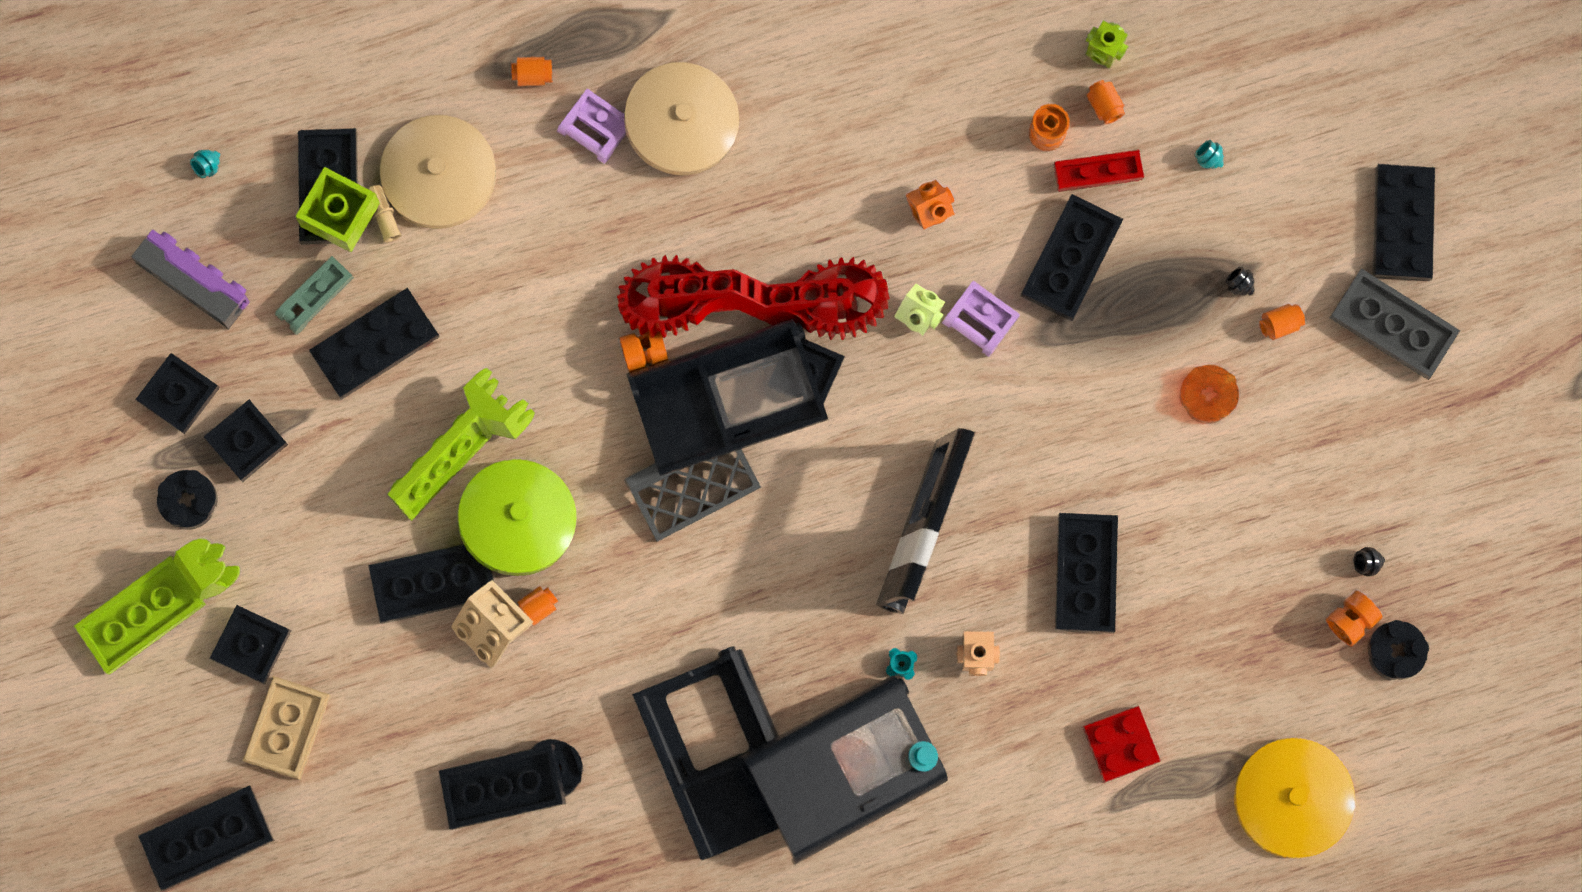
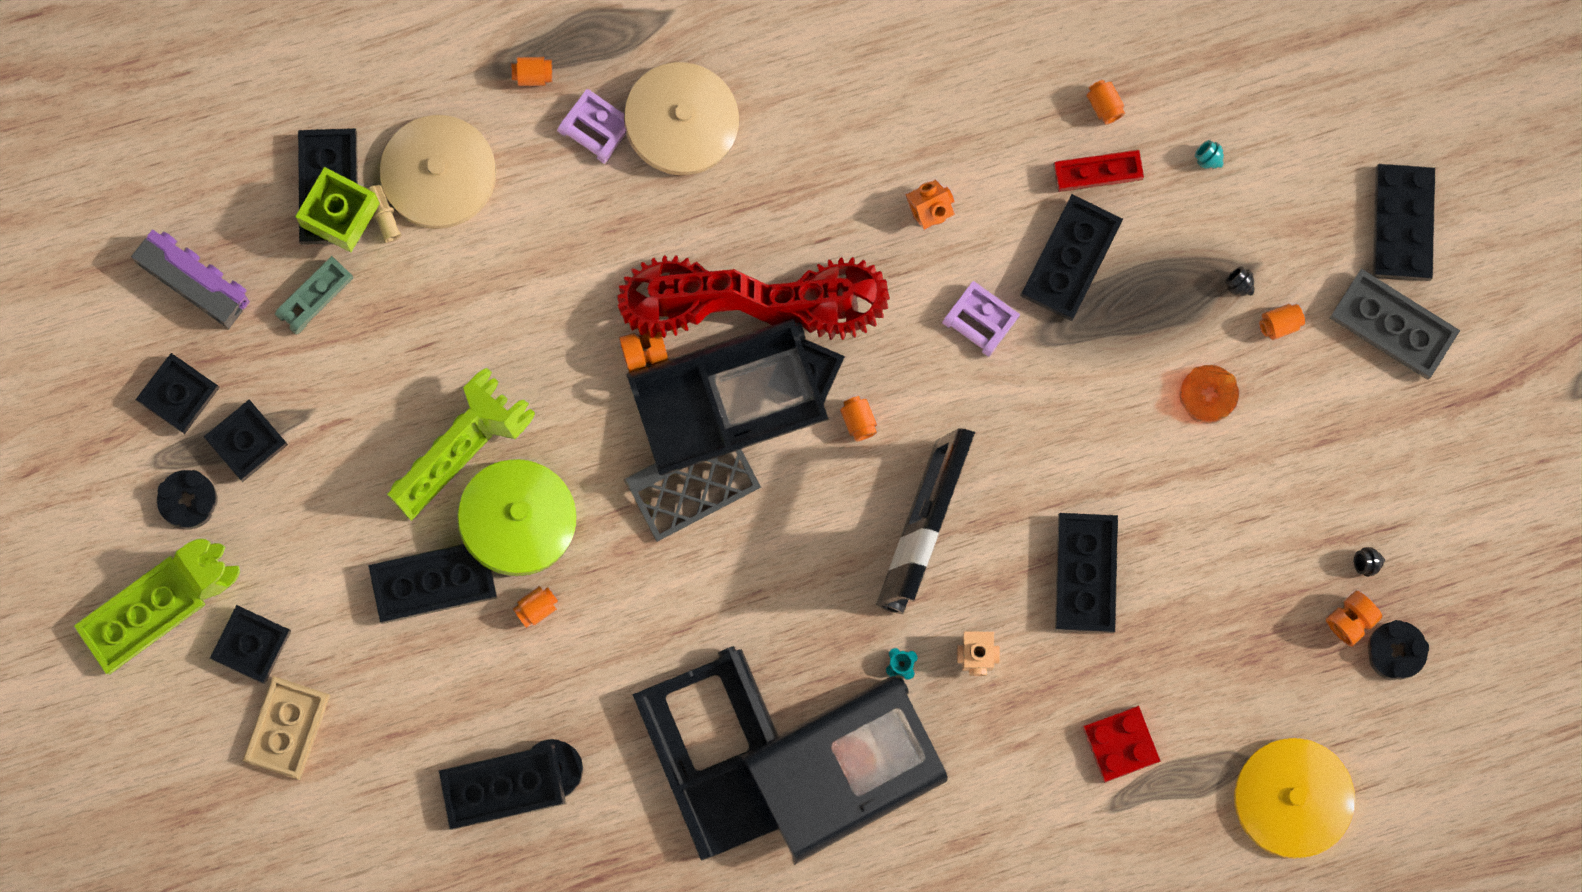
black plate [138,785,275,892] -> none
teal plate [190,149,220,178] -> none
black plate [309,288,440,400] -> none
tan bracket [451,580,533,668] -> none
yellowish green brick [894,284,945,335] -> none
teal plate [908,741,938,772] -> none
orange wheel [1029,104,1070,151] -> none
lime brick [1085,20,1129,69] -> none
none -> orange brick [840,396,877,442]

